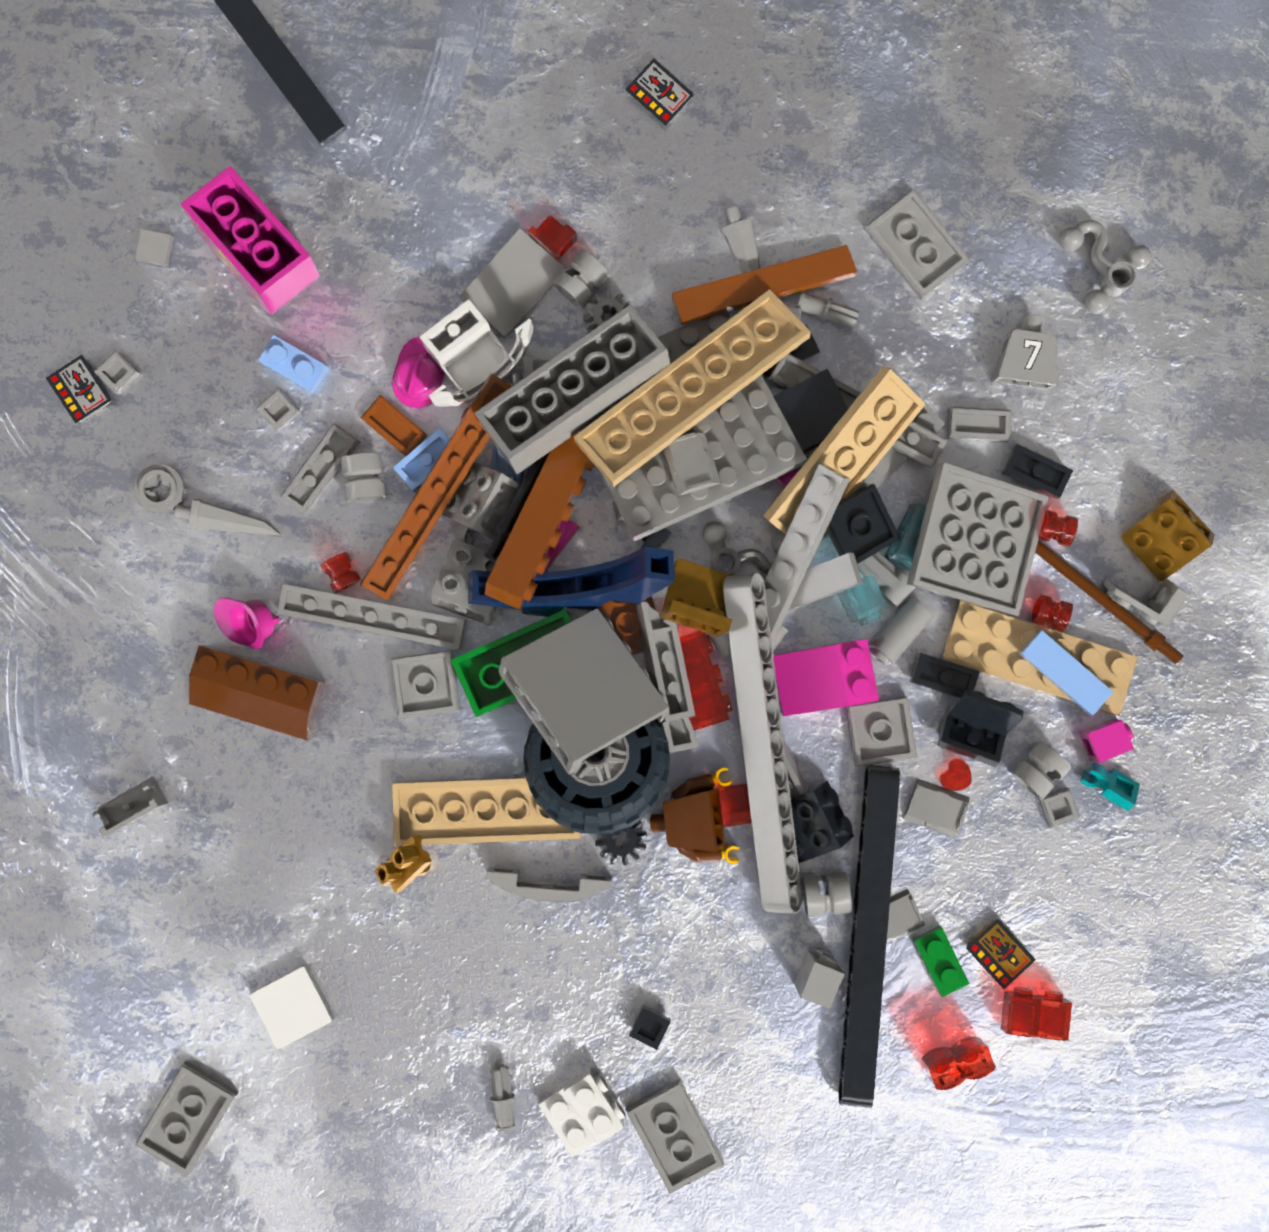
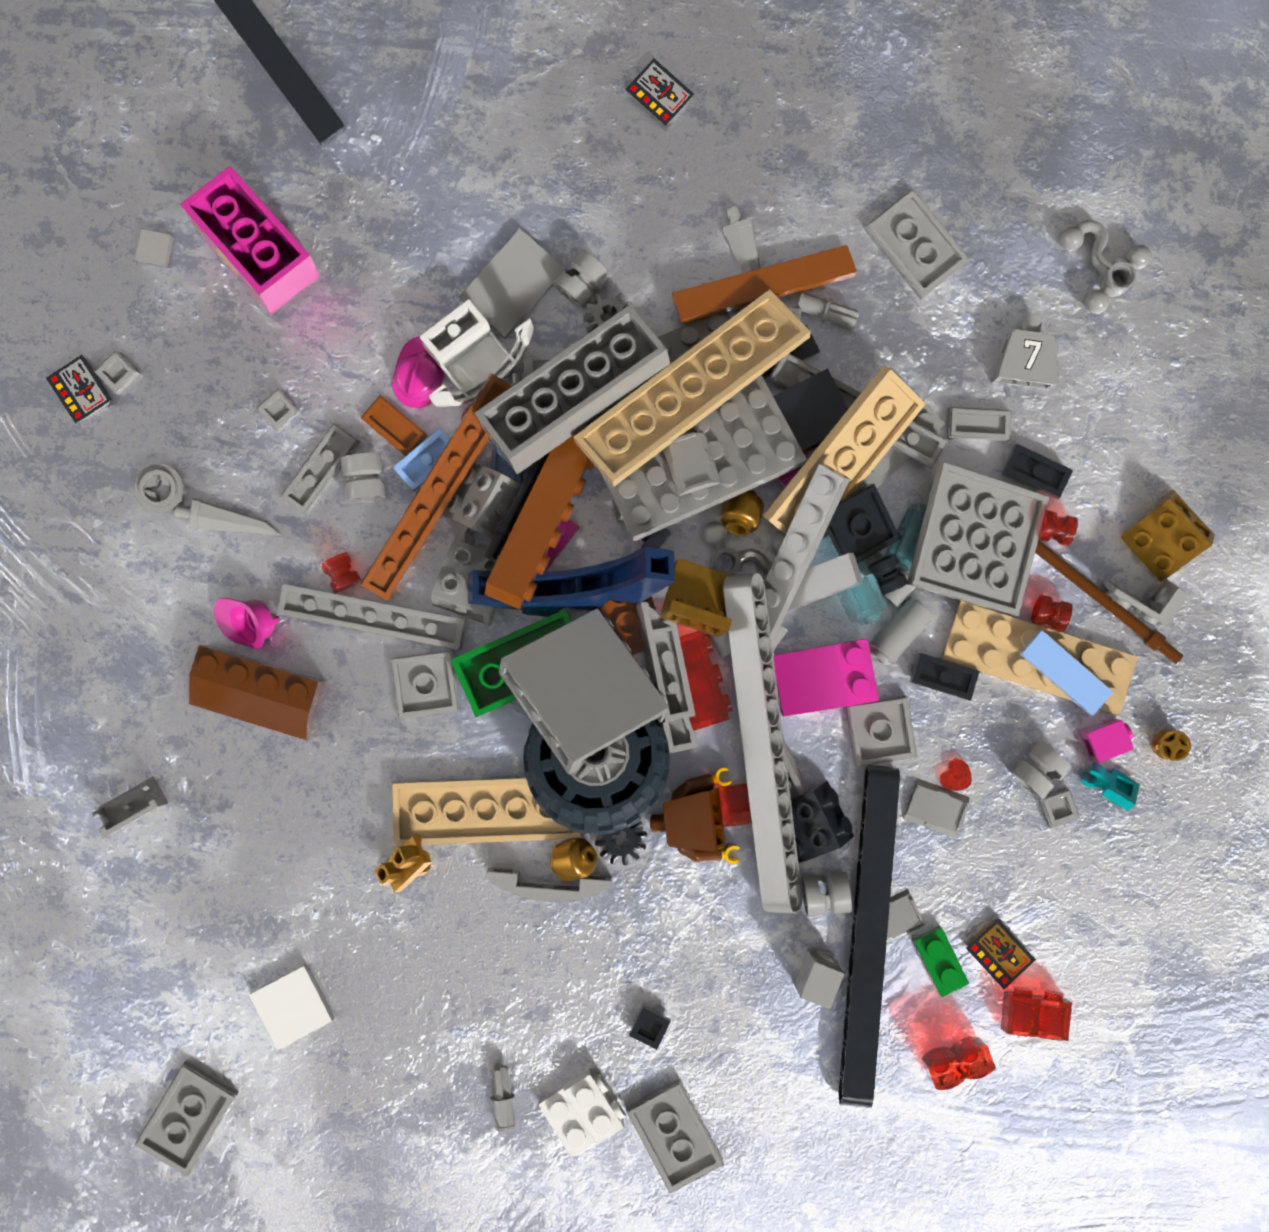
light blue plate [258,335,328,394] -> none
clear red panel [528,216,577,261] -> none
black bracket [937,690,1024,767] -> none
none -> pearl gold head [550,838,597,881]
none -> pearl gold head [721,490,764,536]
none -> black wheel [867,554,909,596]
none -> pearl gold wheel [1152,729,1191,761]

